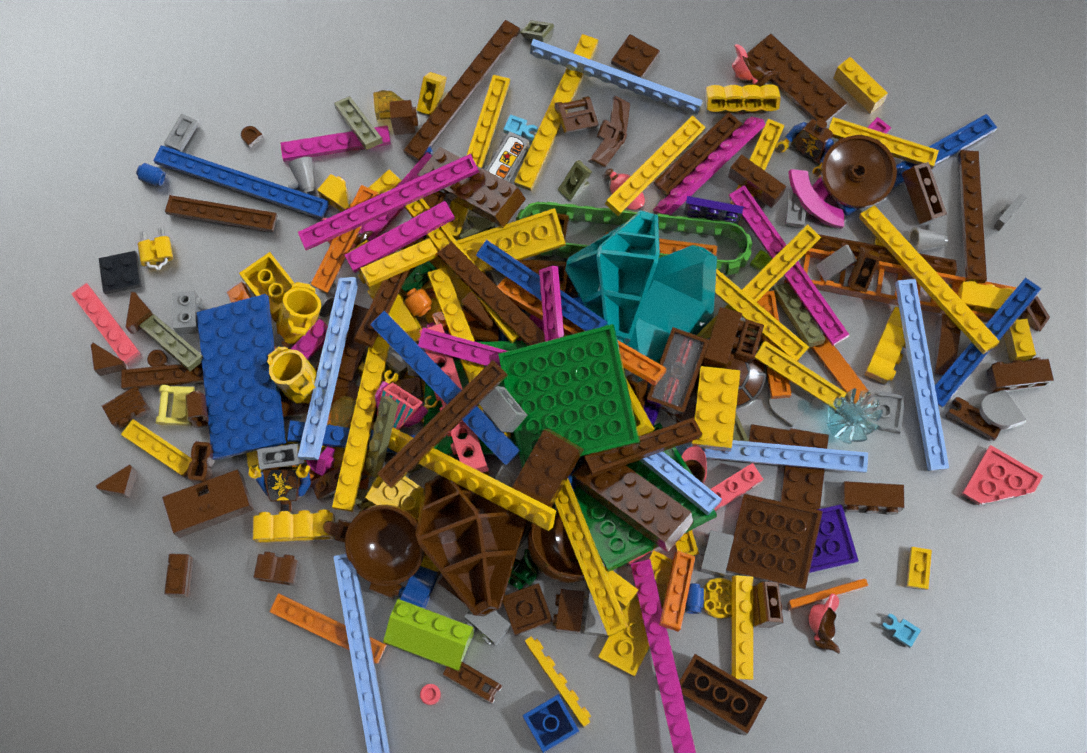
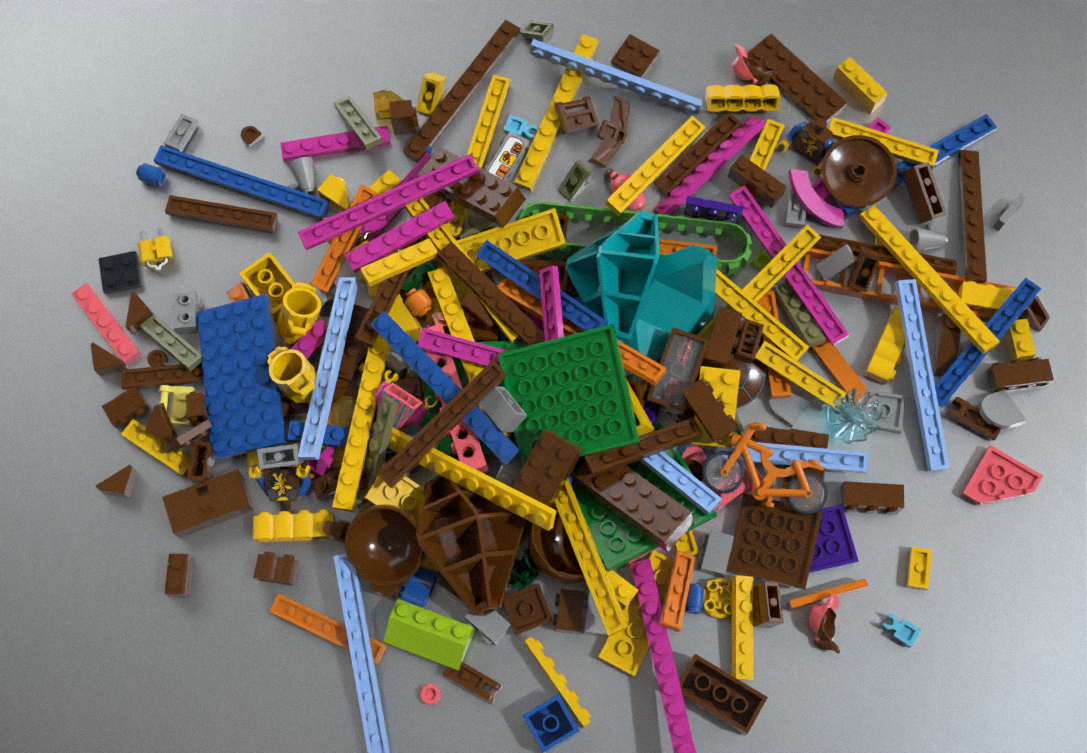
none -> reddish brown slope [145,403,178,442]
none -> reddish brown plate [163,420,212,454]
none -> reddish brown brick [682,379,736,444]
none -> piece [702,422,828,515]

